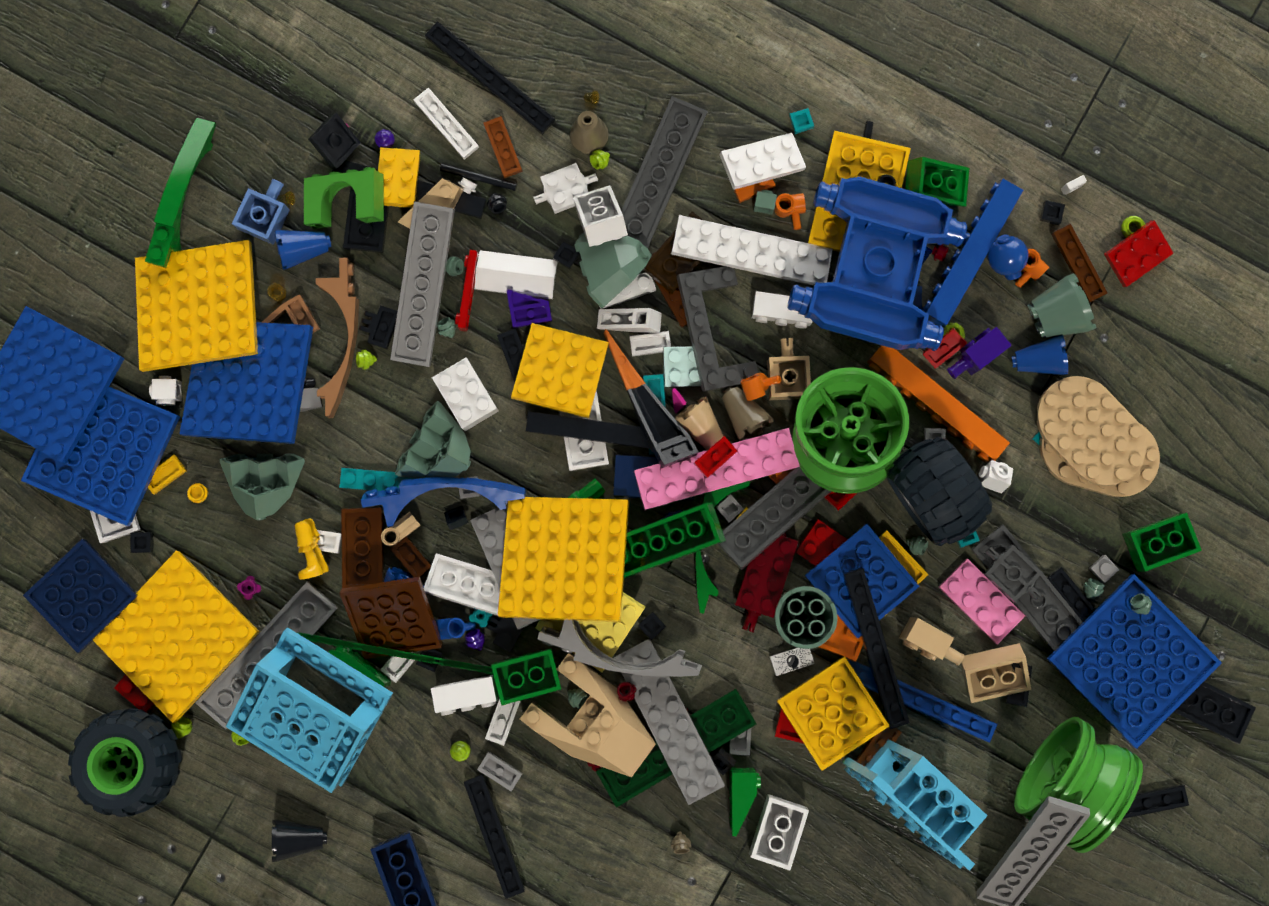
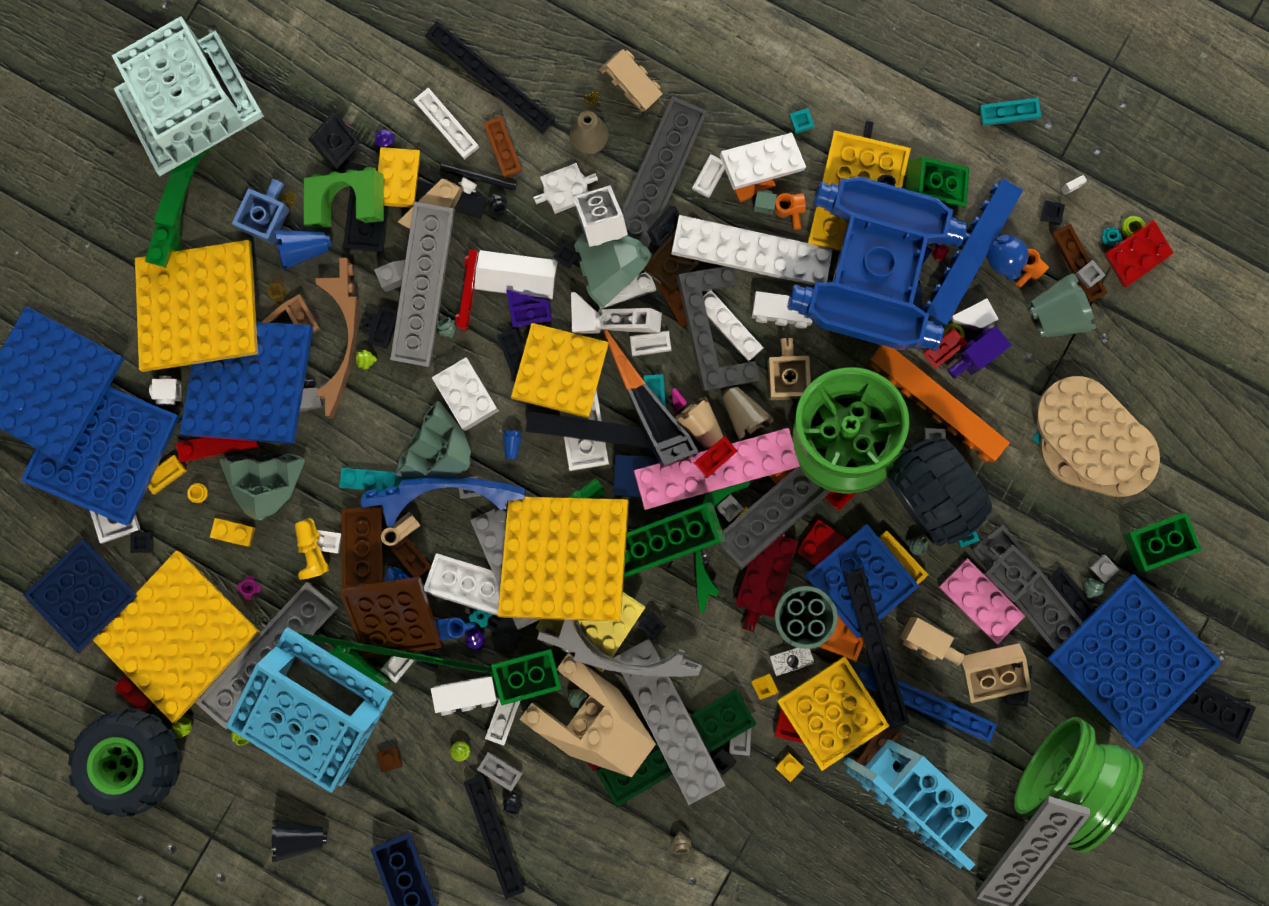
black plate [444,505,469,530] -> none
sand green plate [446,256,464,276] -> none
lime plate [590,150,610,170] -> none
dark red plate [617,682,636,702] -> none
light aqua plate [663,346,701,387] -> none
green slope [729,768,761,836] -> none
orange piece [740,373,781,401] -> none
white brick [749,794,809,870] -> none
white brick [979,460,1013,493] -> none
blue cone [1011,335,1068,375] -> none
black tile [1123,784,1189,819] -> none
sand green plate [1130,593,1152,615] -> none
none -> light aqua plate [112,16,264,176]
none -> red plate [176,437,259,463]
none -> yellow plate [210,518,255,547]
none -> light grey slope [374,260,405,292]
none -> reddish brown plate [377,747,402,772]
none -> blue cone [502,430,522,459]
none -> black plate [502,792,523,814]
none -> white slope [571,292,603,335]
none -> tan wedge [599,49,662,112]
none -> black plate [646,206,679,248]
none -> white tile [692,154,725,198]
none -> white plate [703,290,763,362]
none -> yellow plate [751,674,779,700]
none -> yellow plate [775,752,804,782]
none -> white slope [949,299,998,332]
none -> teal plate [979,98,1041,126]
none -> light grey plate [1076,260,1105,289]
none -> teal plate [1102,227,1121,246]

